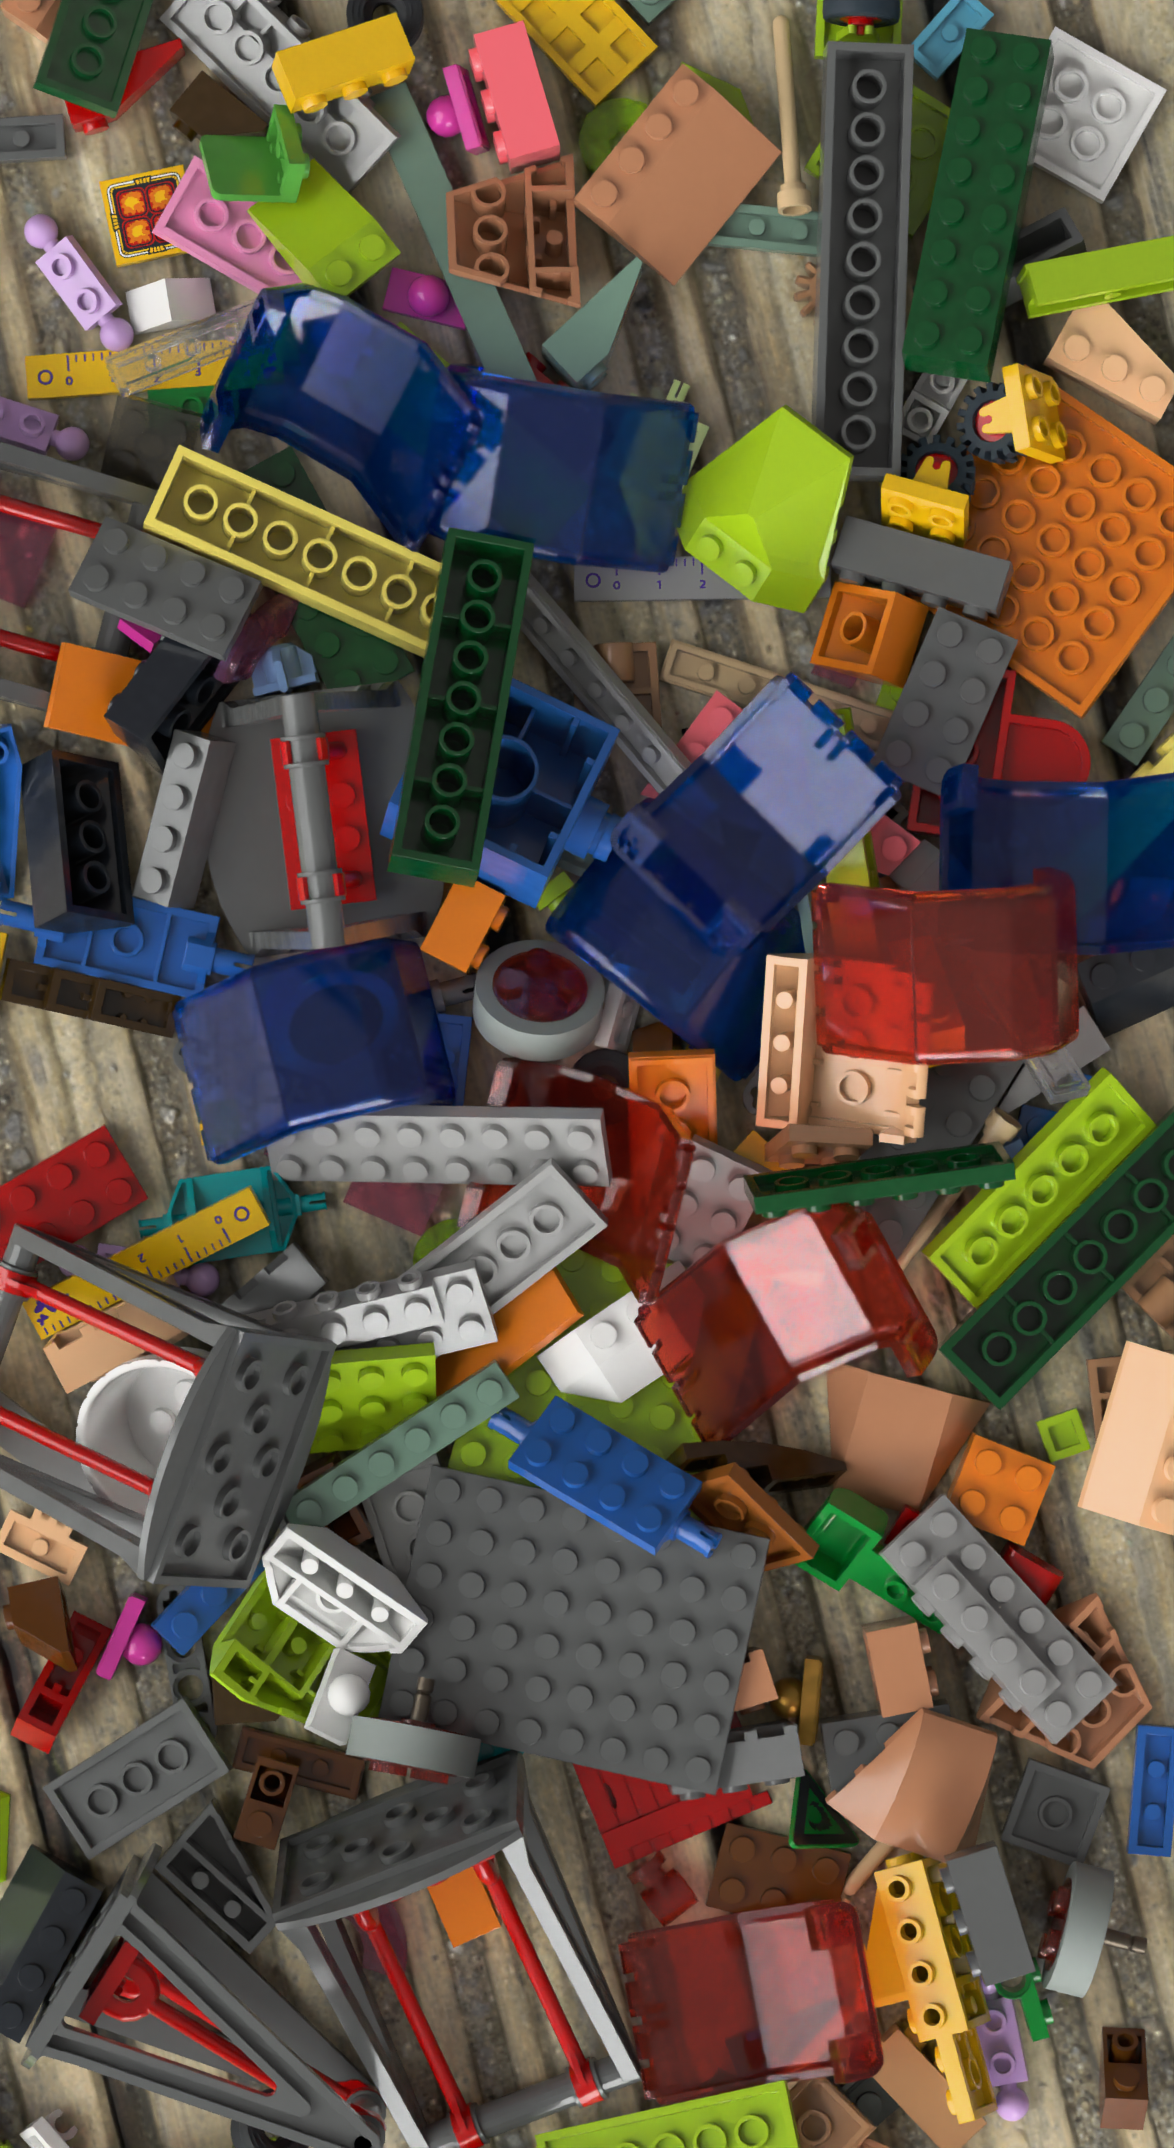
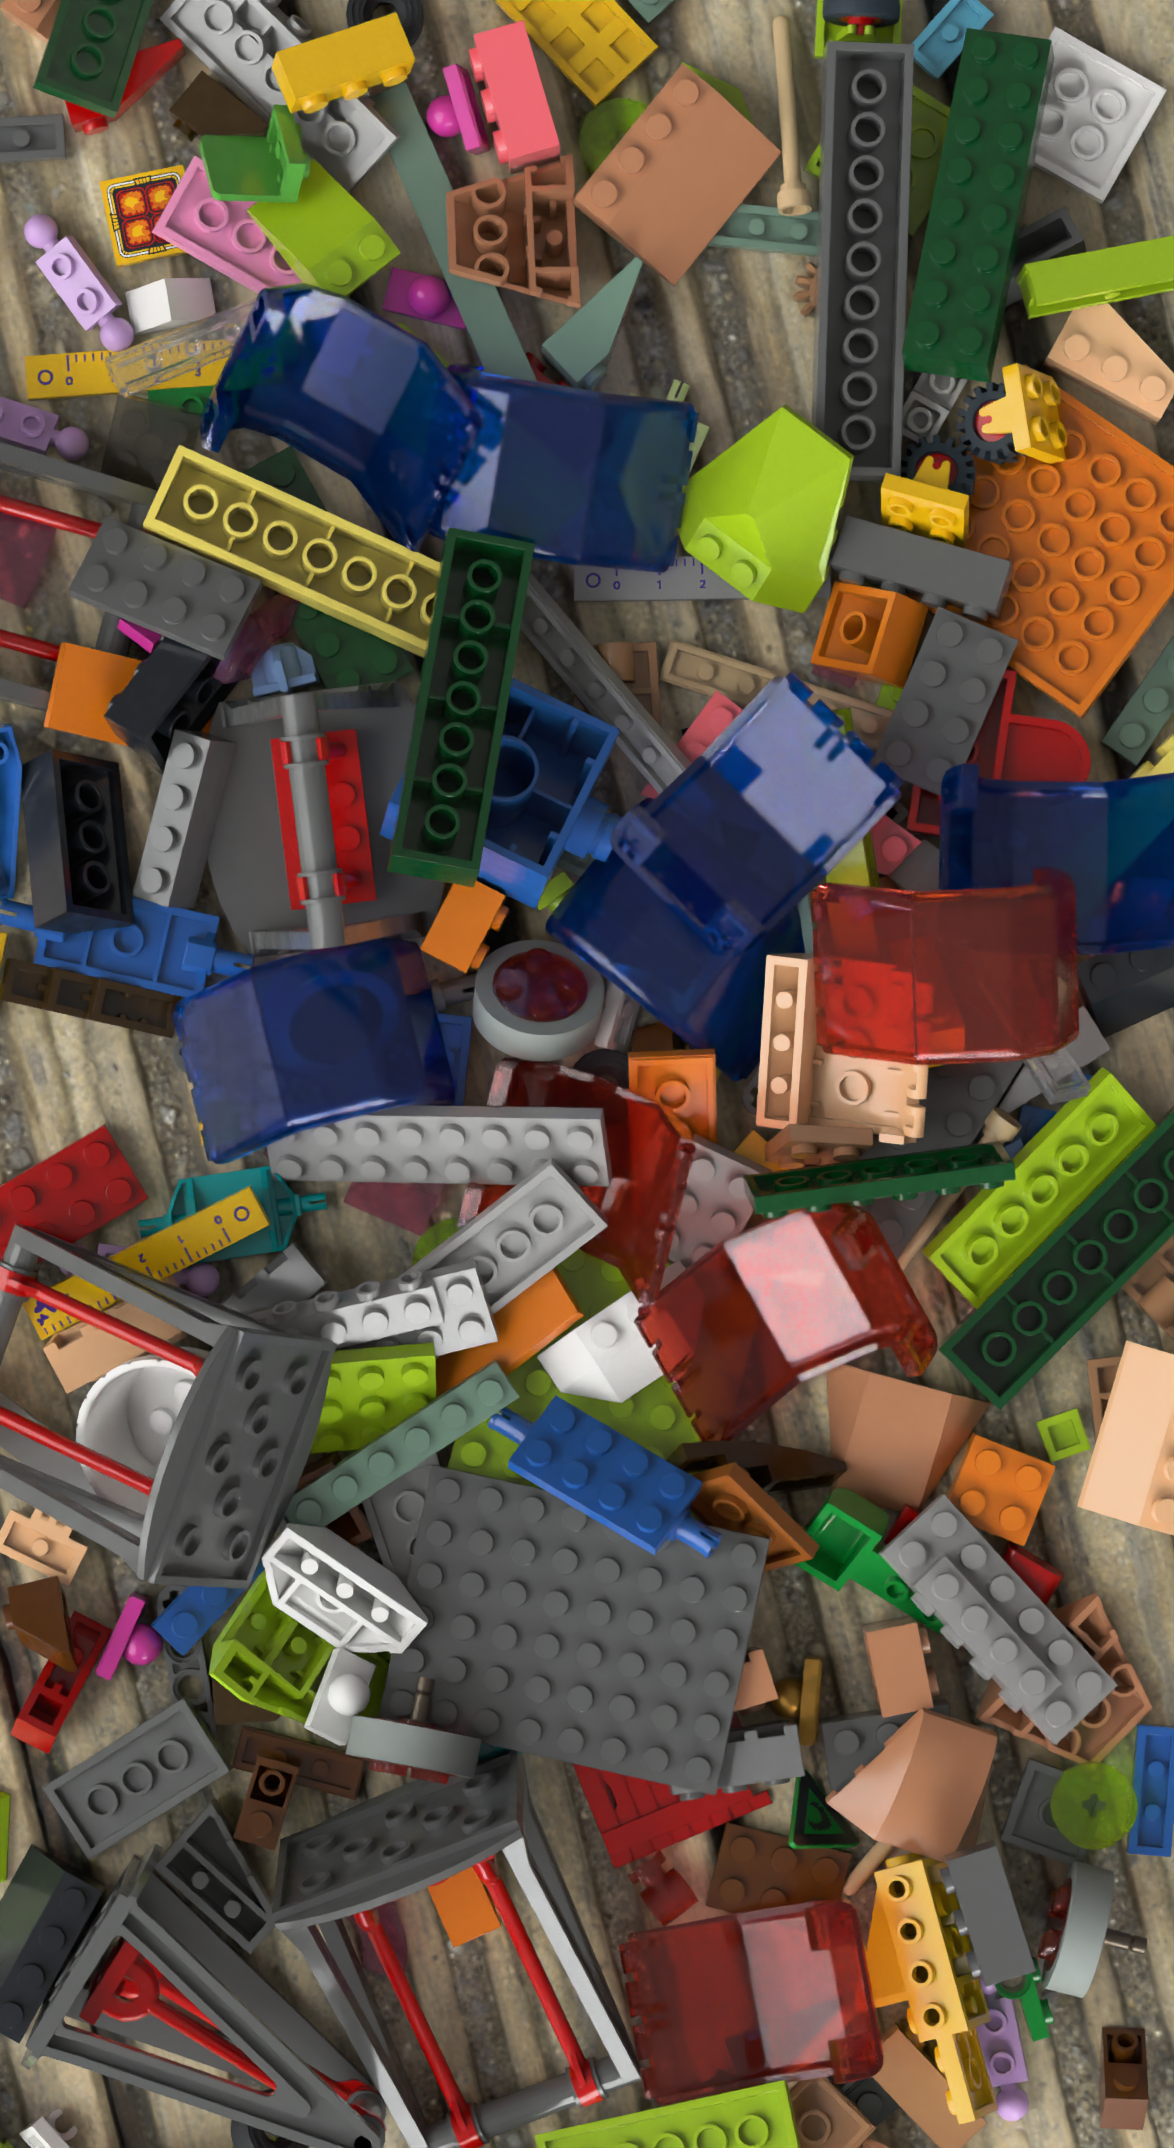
none -> clear neon green plate [1050,1761,1138,1850]

